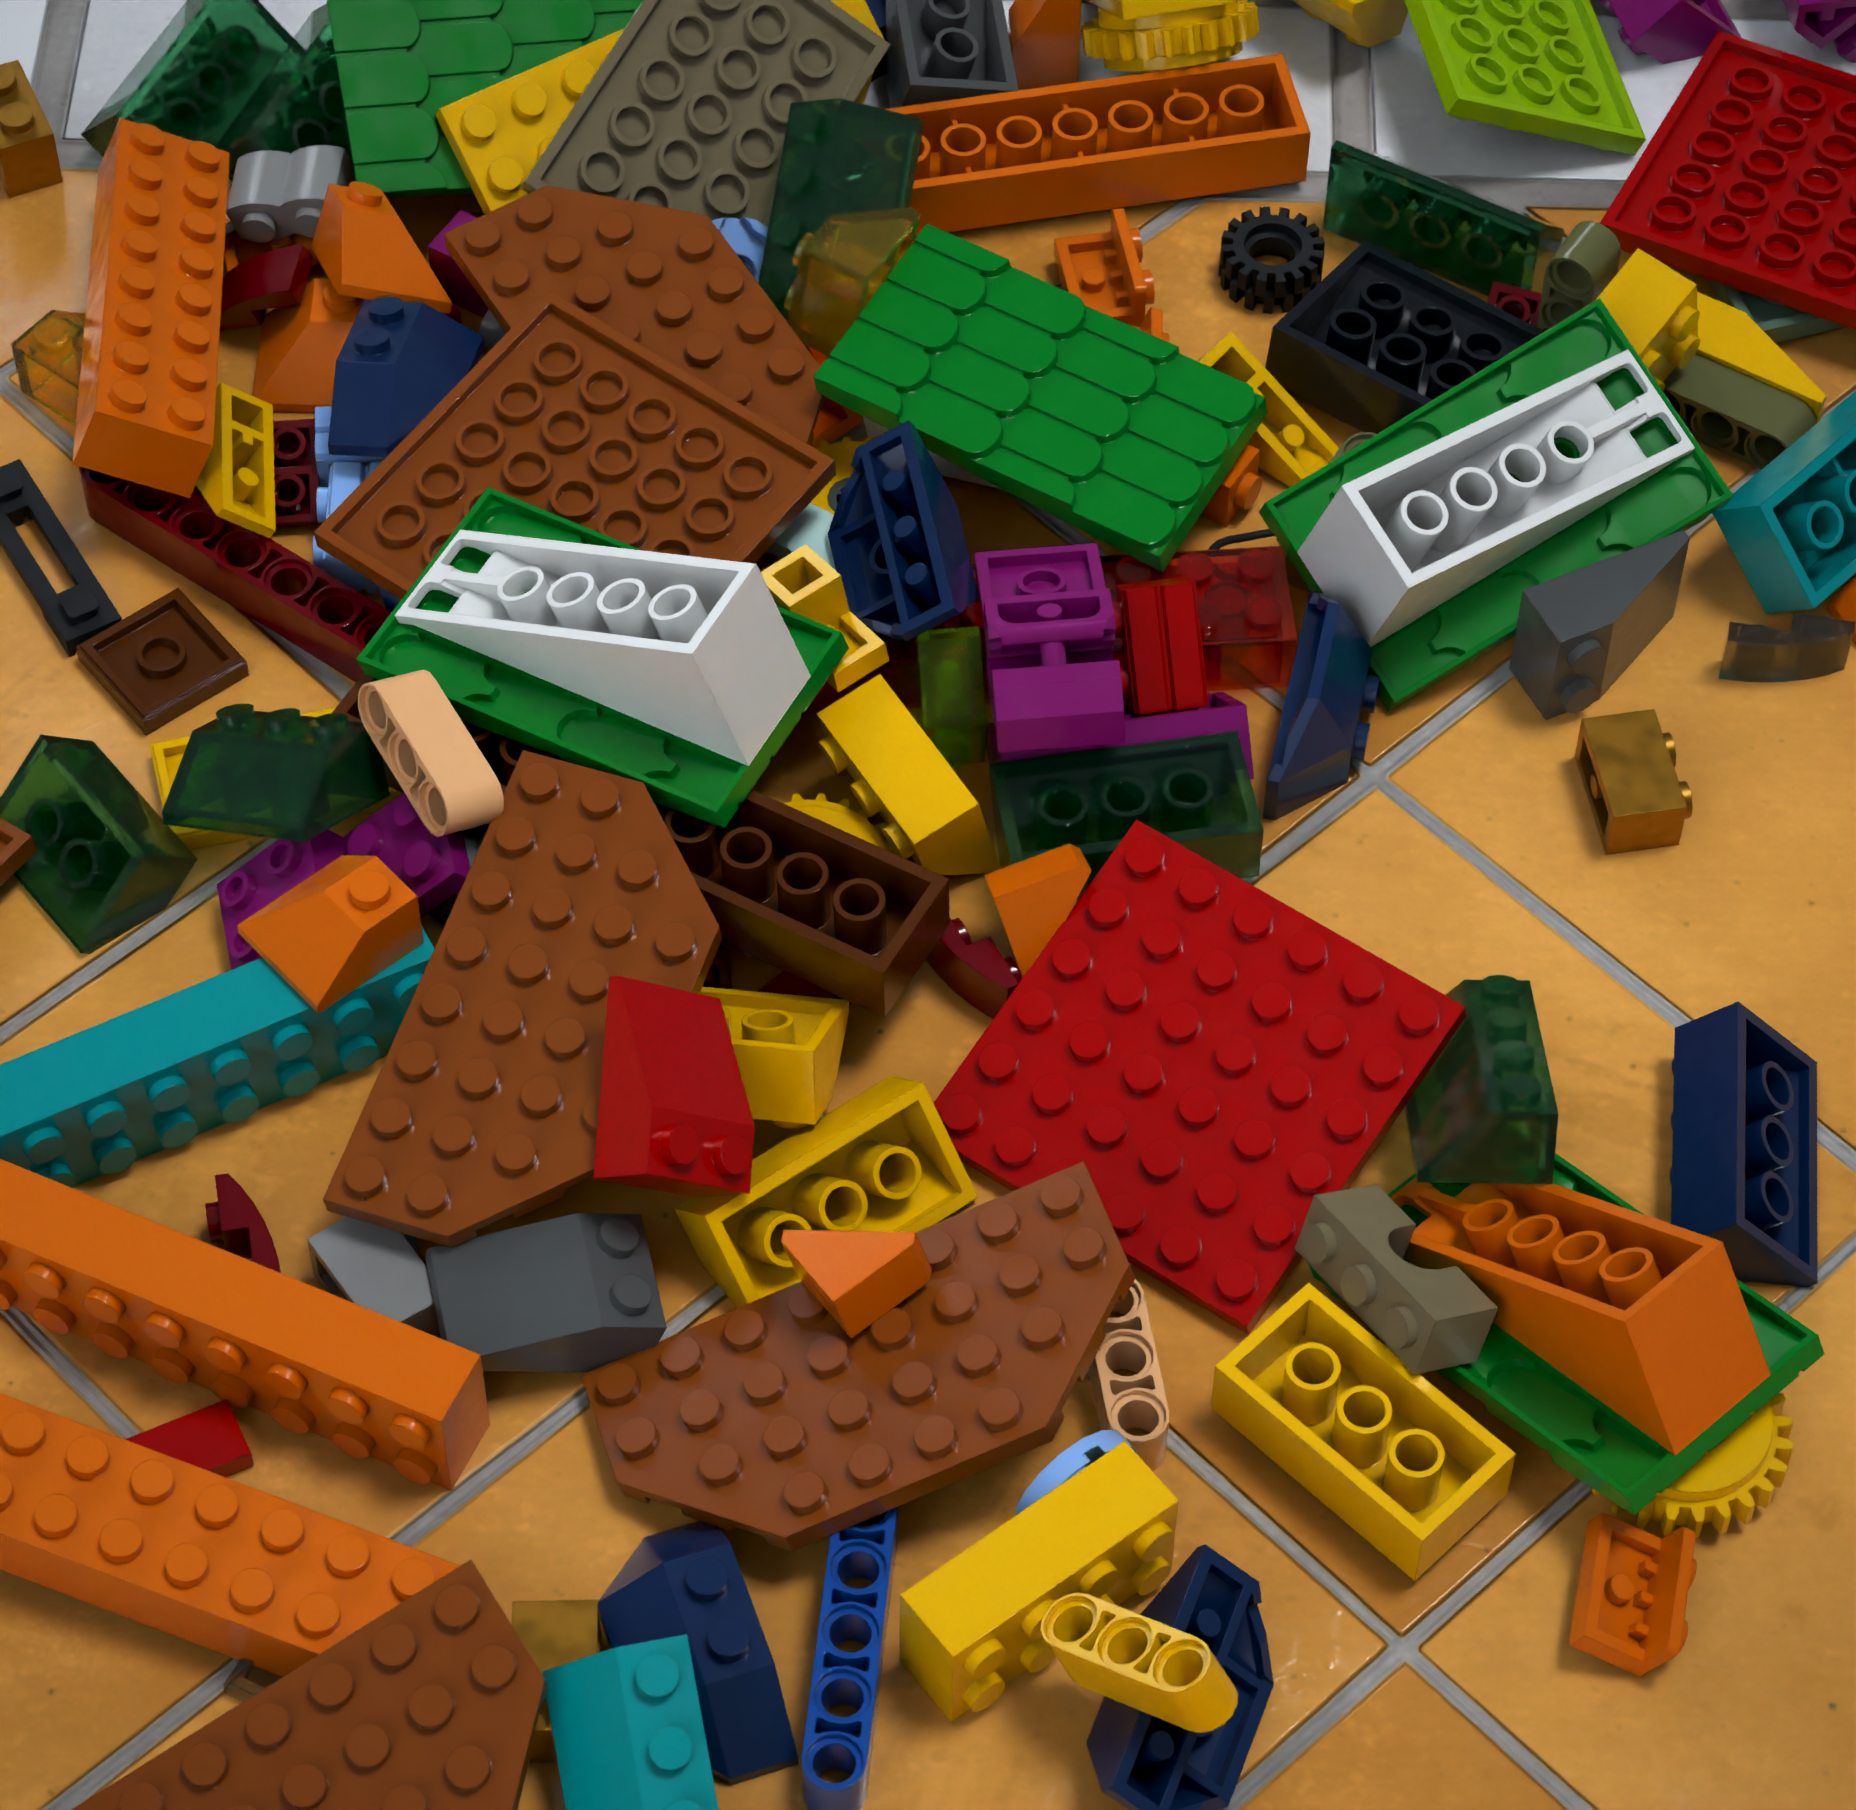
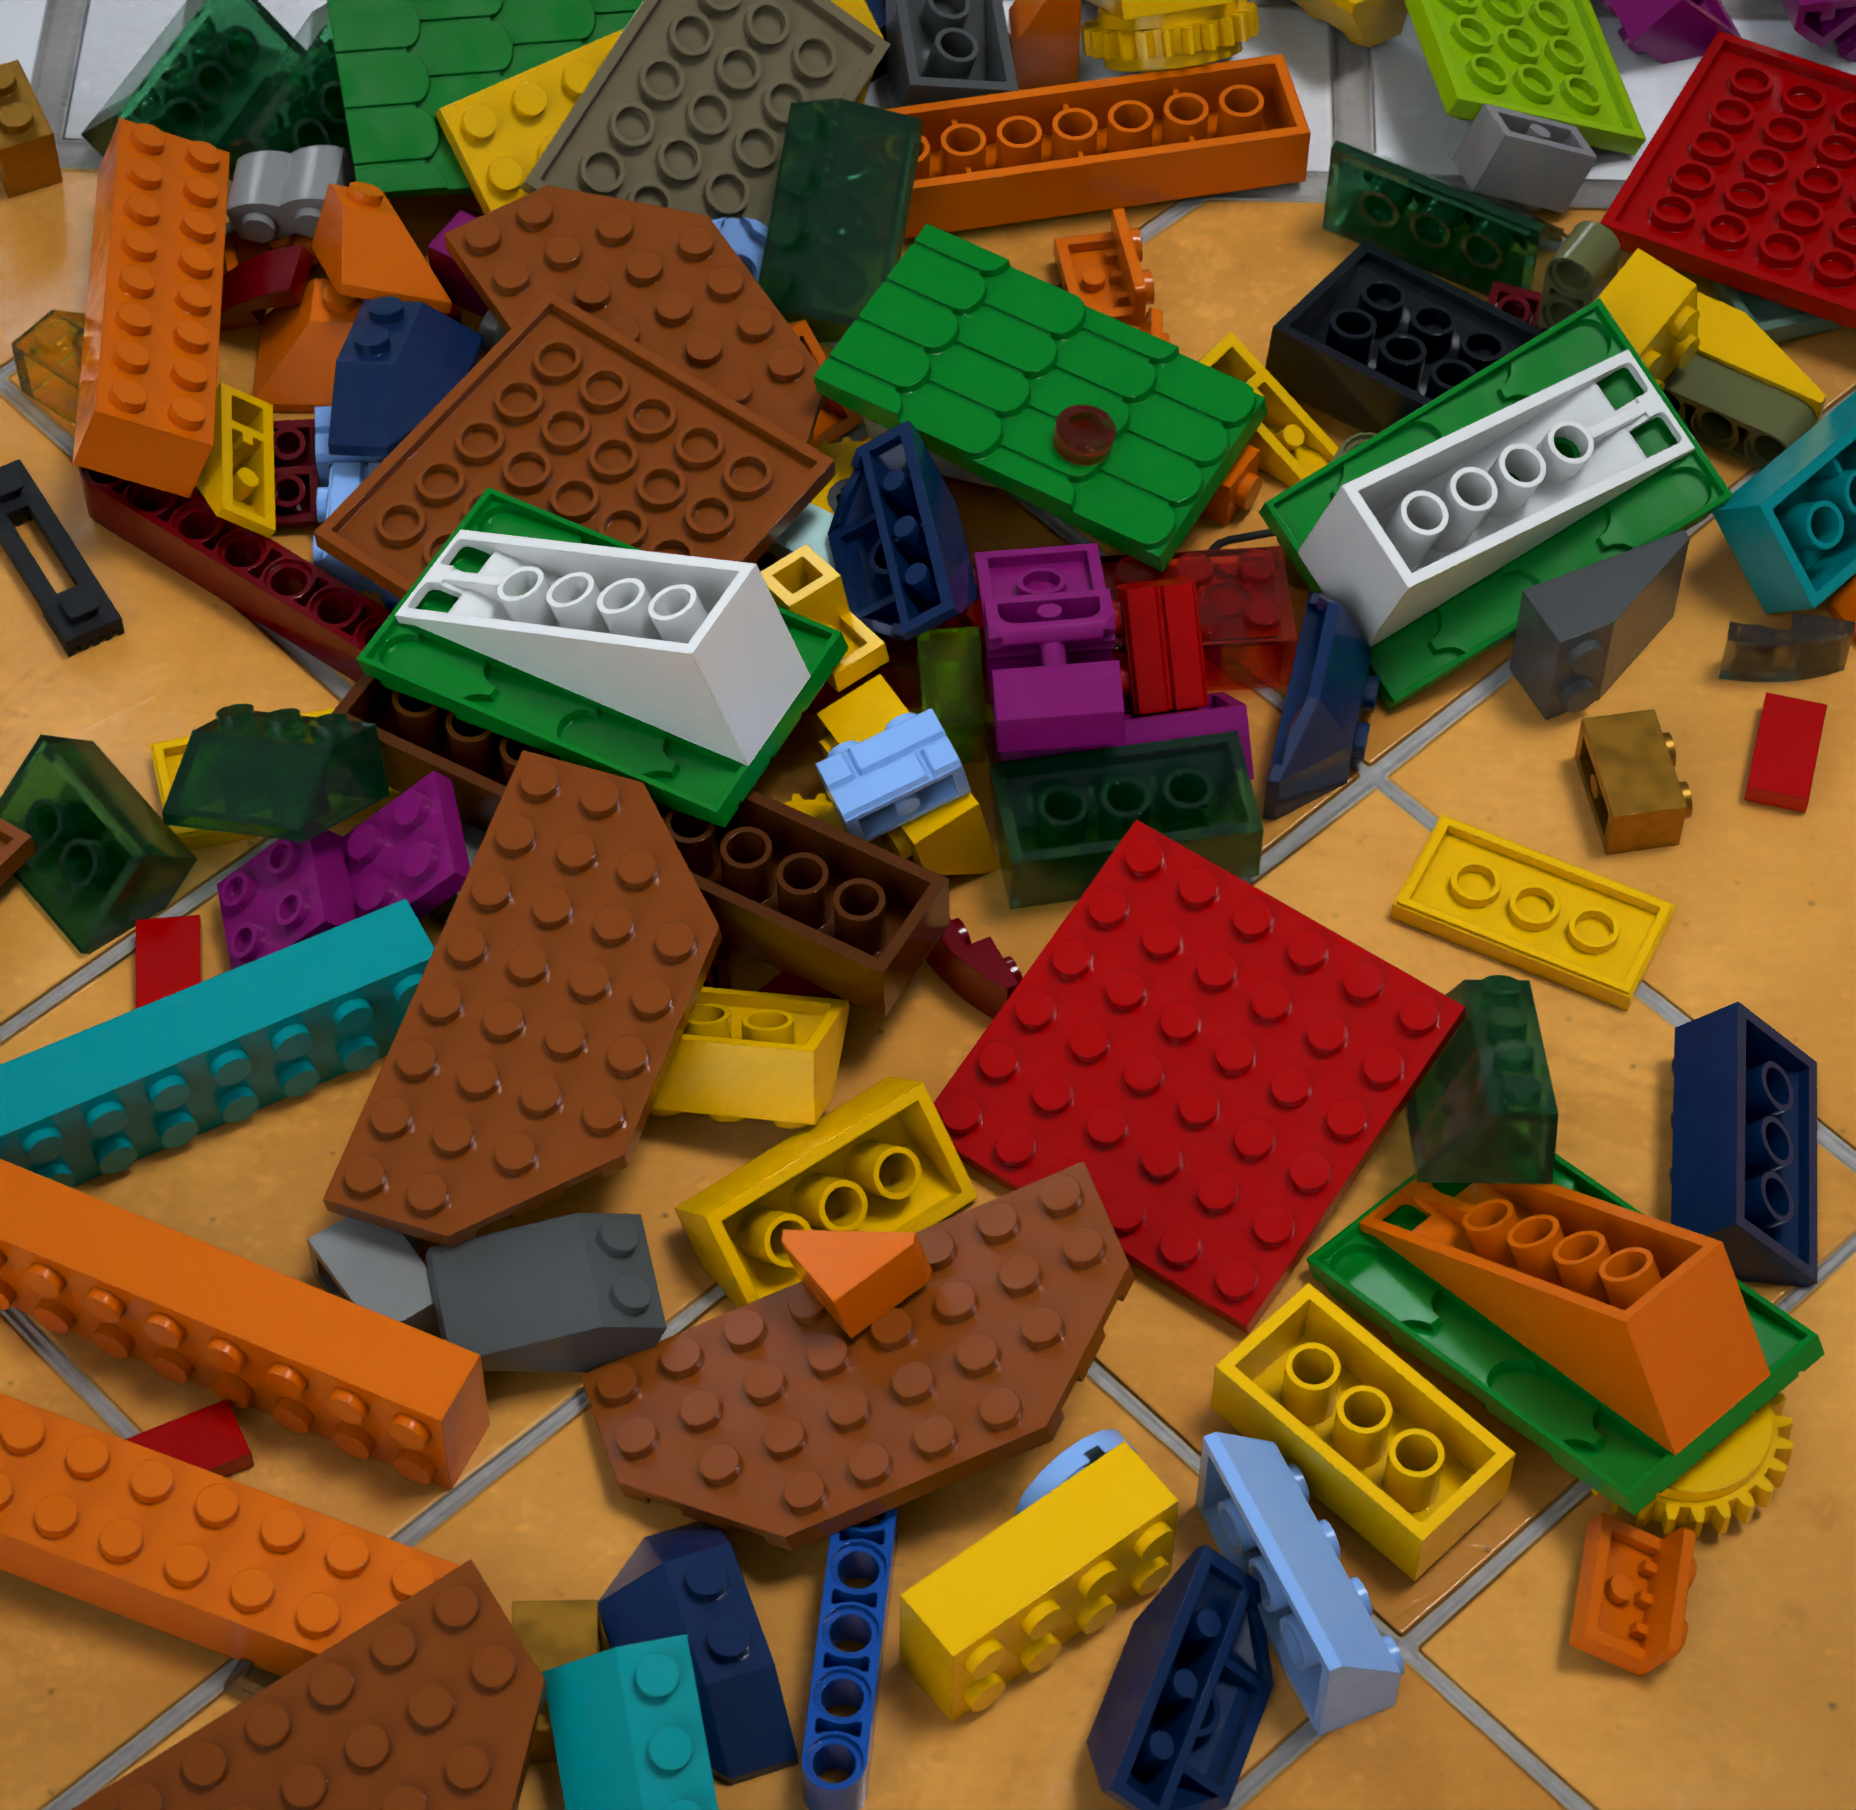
reddish brown tile [76,588,249,735] -> none
dark red slope [205,1173,281,1273] -> none
orange slope [237,855,424,1014] -> none
light nougat beam [358,669,504,837] -> none
red slope [593,976,755,1198] -> none
clear yellow slope [784,208,921,357] -> none
orange slope [984,843,1092,978] -> none
yellow beam [1040,1592,1238,1733] -> none
light nougat beam [1088,1280,1169,1471] -> none
black tyre [1219,207,1325,314] -> none
dark tan arch [1294,1184,1498,1375] -> none
none -> red tile [136,915,203,1009]
none -> light blue brick [815,708,971,842]
none -> clear red tile [1052,405,1116,466]
none -> light blue slope [1196,1432,1405,1736]
none -> yellow tile [1391,814,1677,1011]
none -> light grey brick [1452,103,1597,214]
none -> red tile [1744,692,1827,813]

